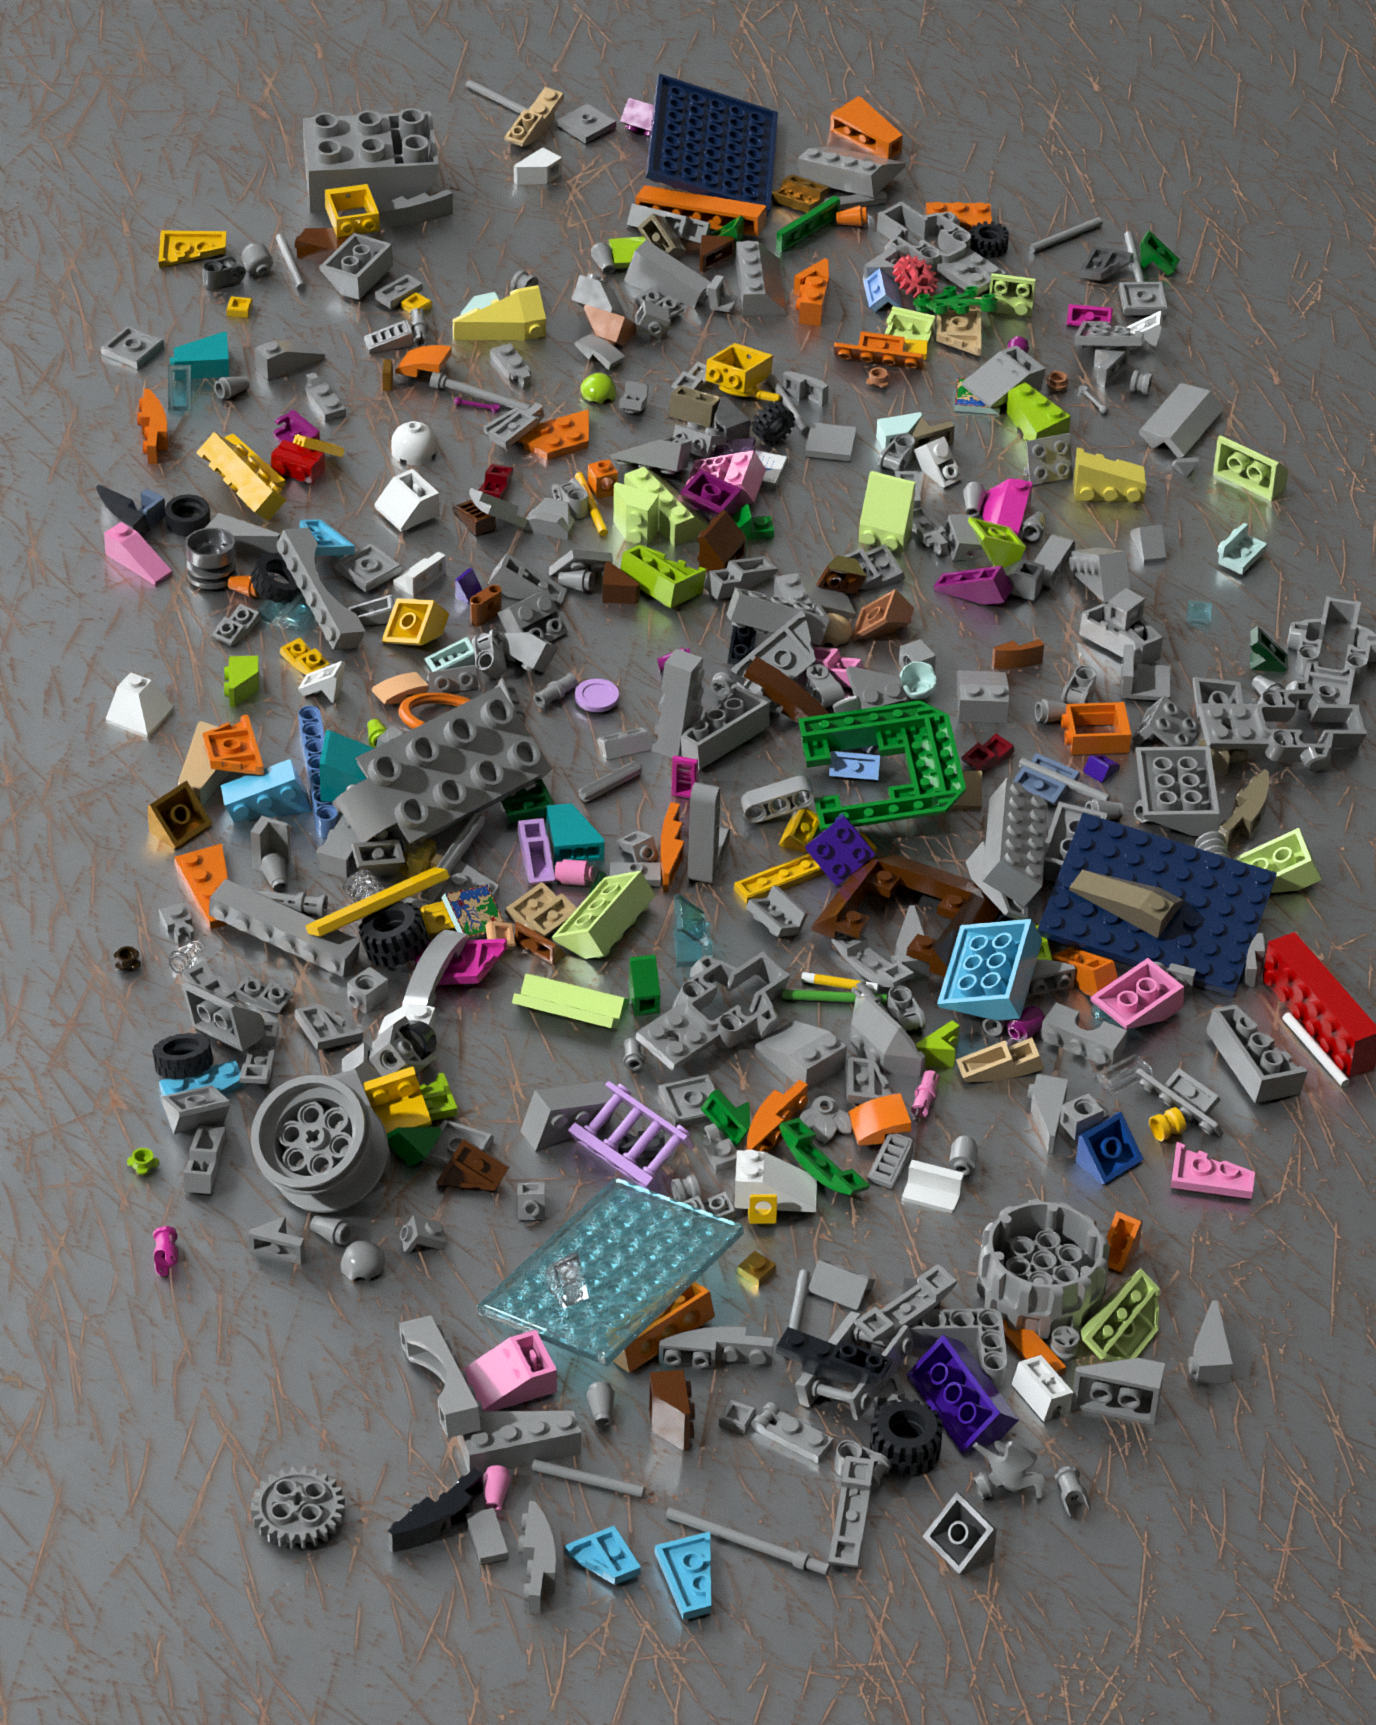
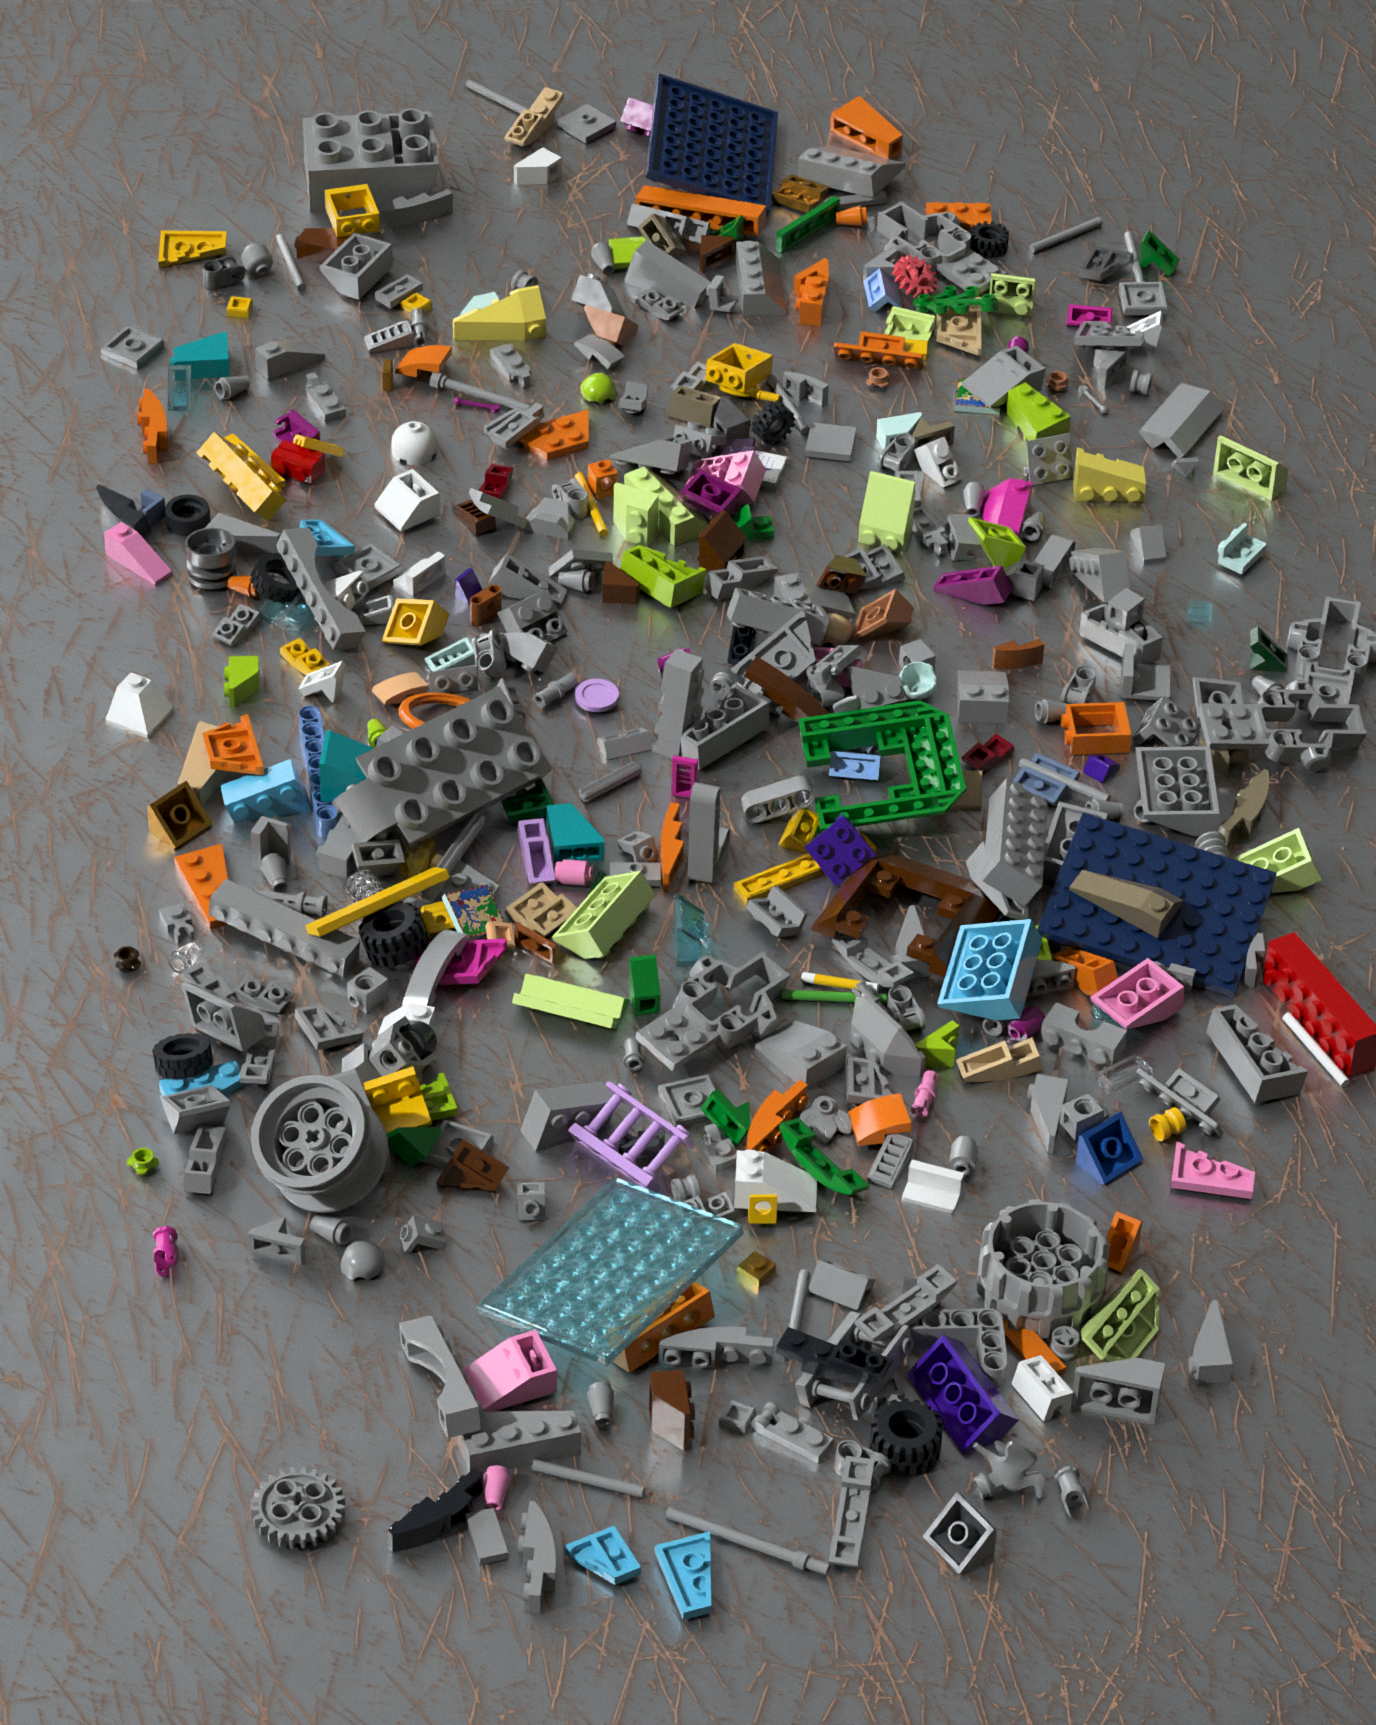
clear slope [544,1252,588,1309] -> none
light grey brick [634,300,671,338] -> none
none -> white slope [324,571,369,610]
none -> light grey hinge [814,645,862,685]

